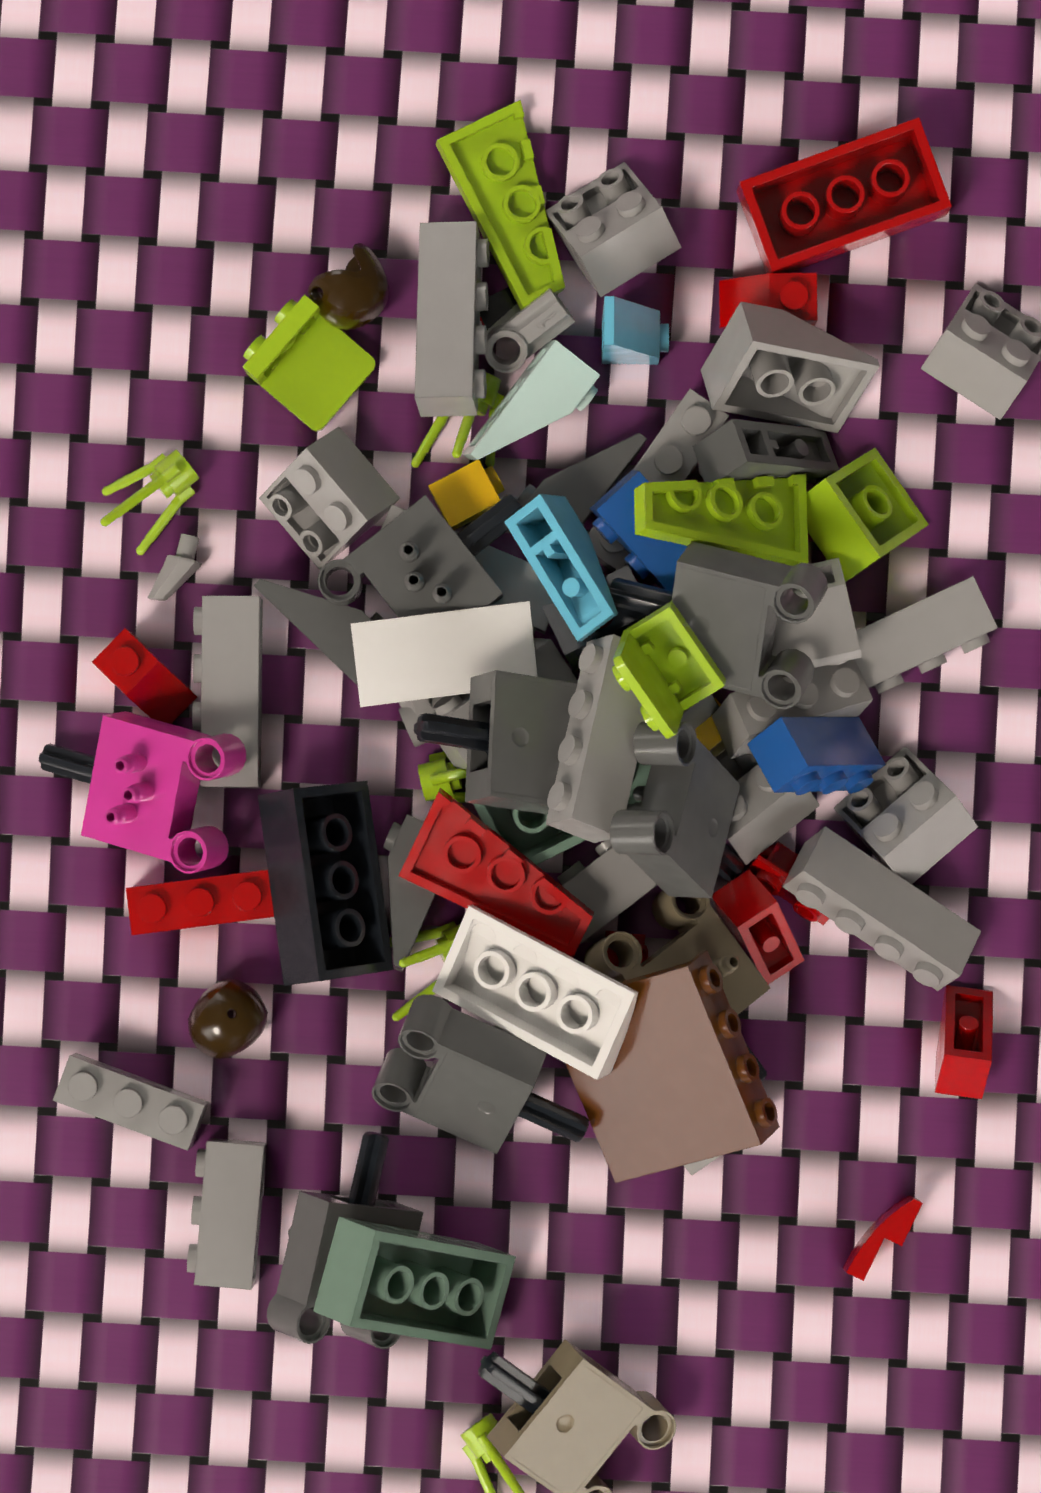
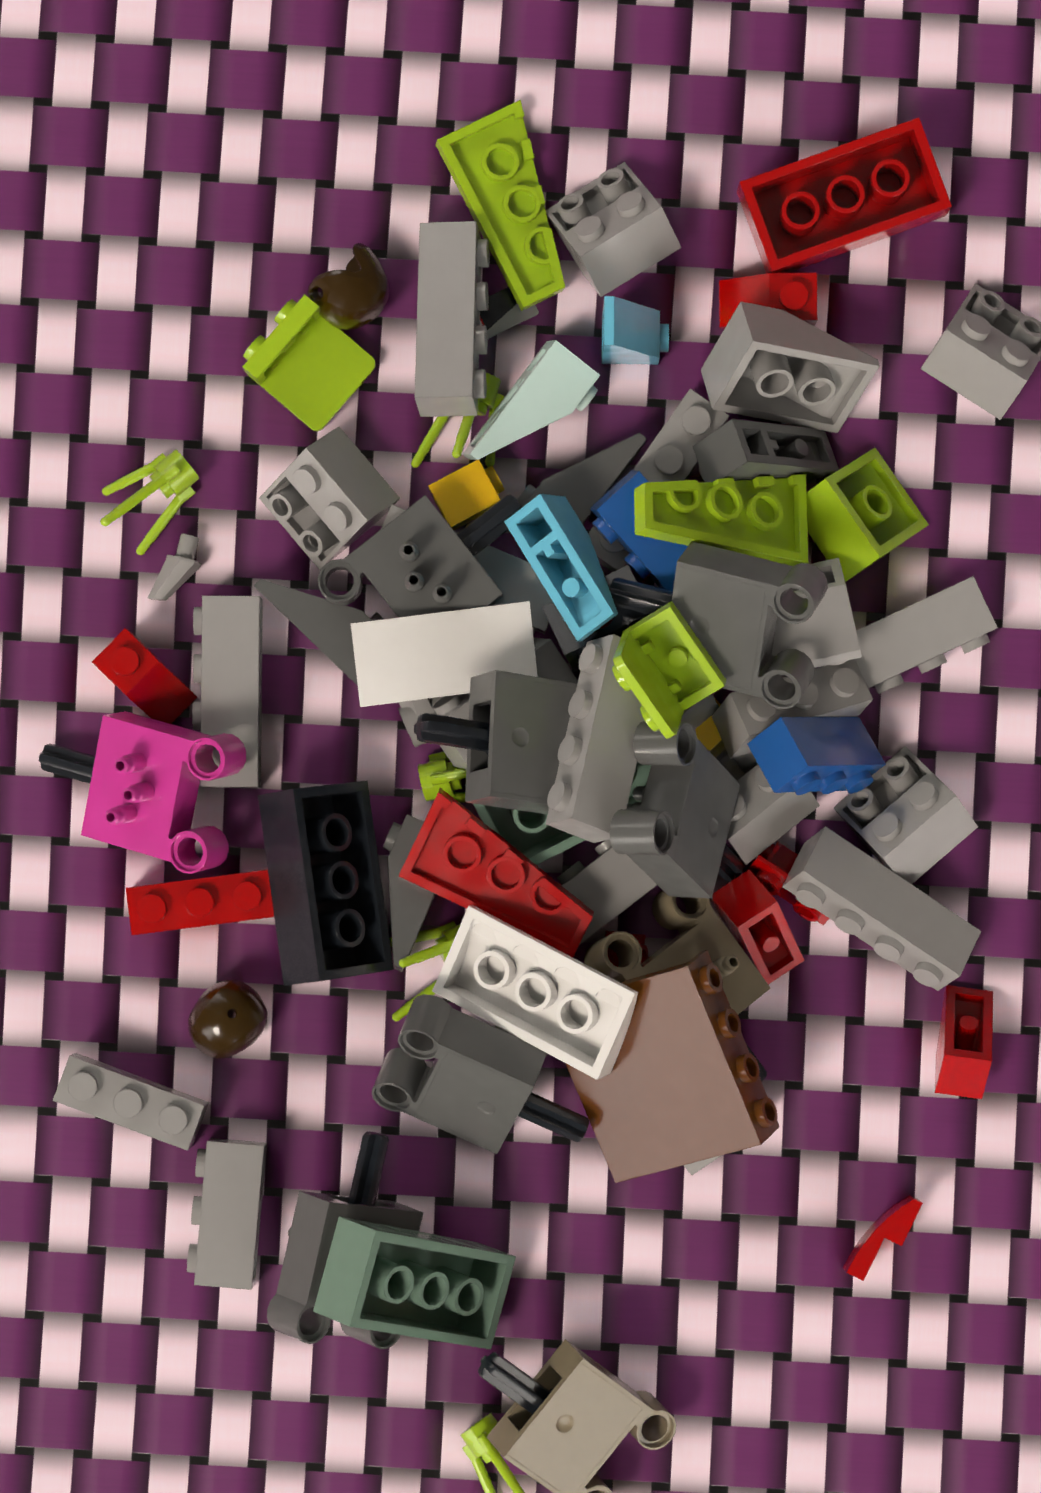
light grey piece [485,288,575,373] -> none

